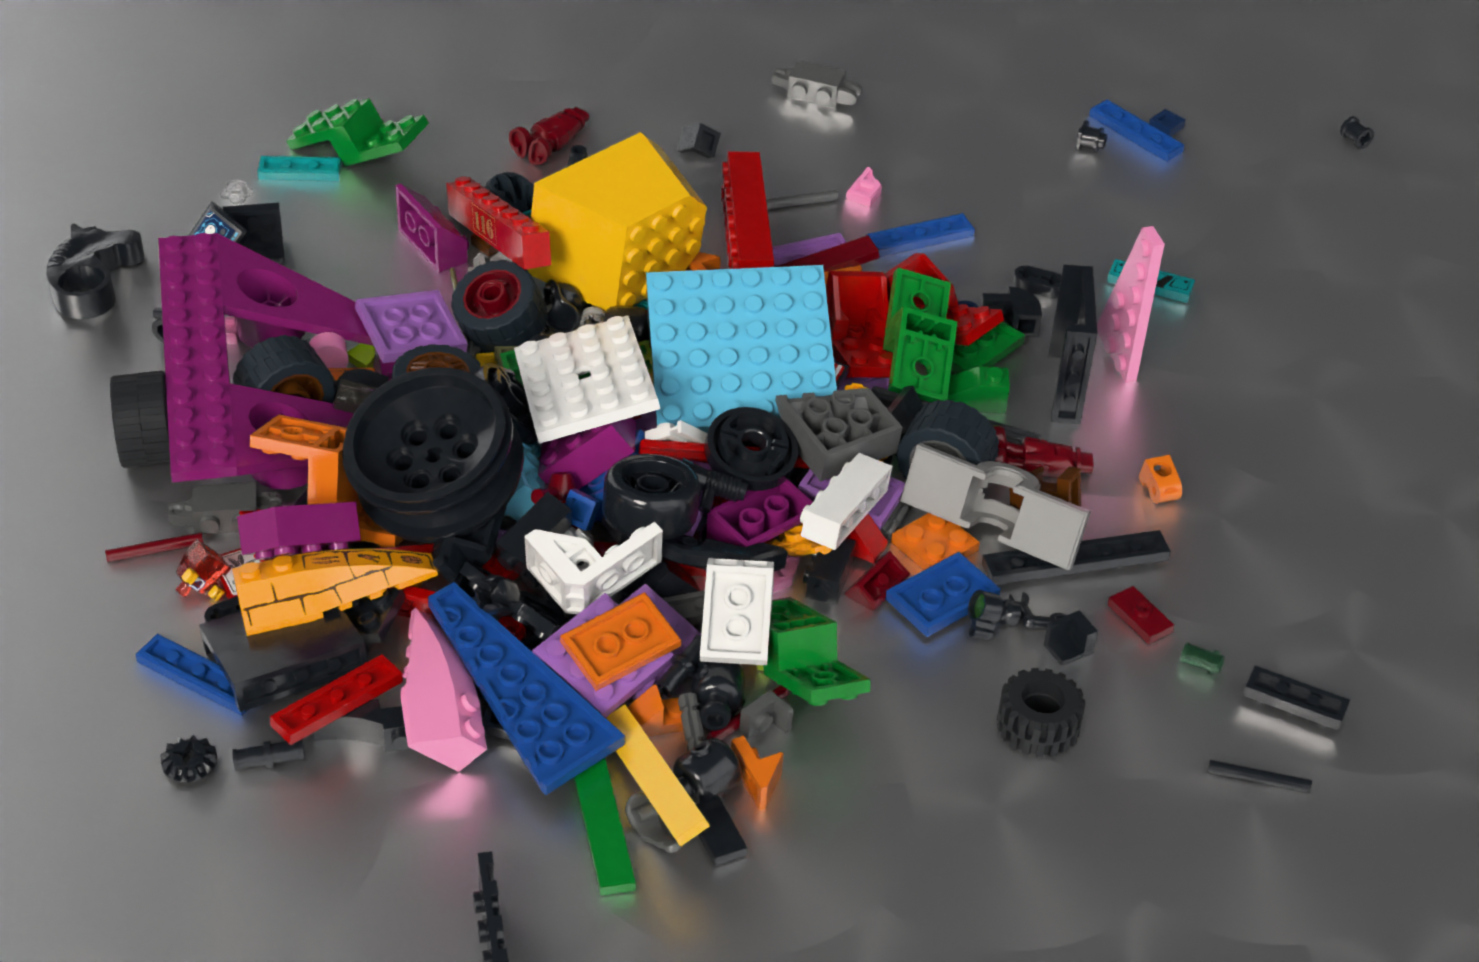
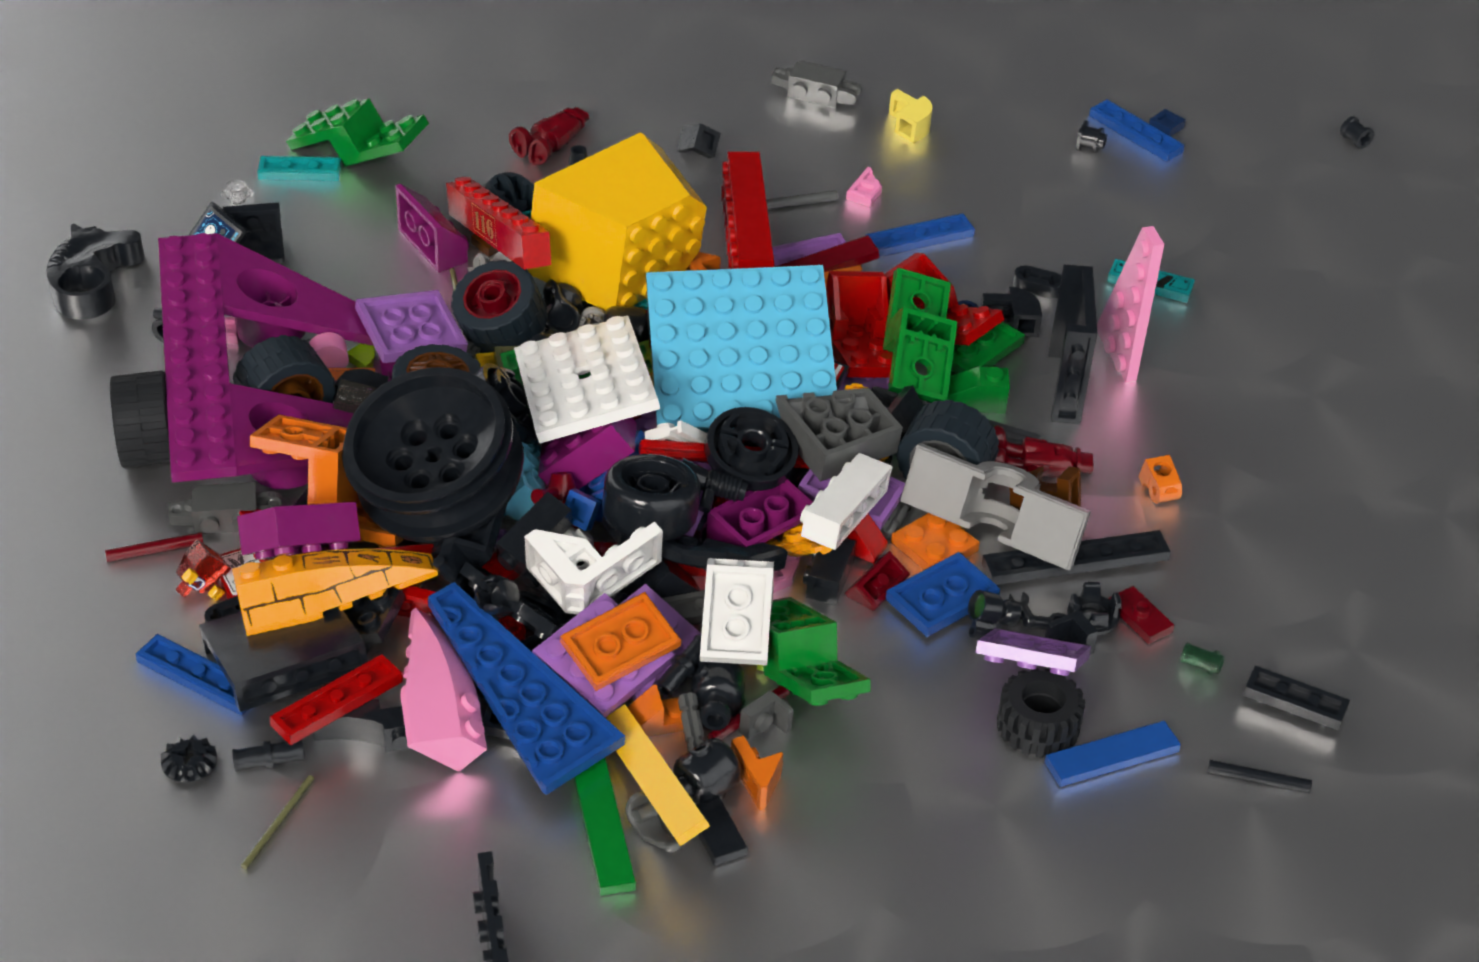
none -> olive axle [241,775,314,870]
none -> light yellow brick [889,89,933,144]
none -> medium lavender plate [976,628,1091,676]
none -> blue tile [1044,720,1181,787]
none -> black piece [1067,582,1122,635]

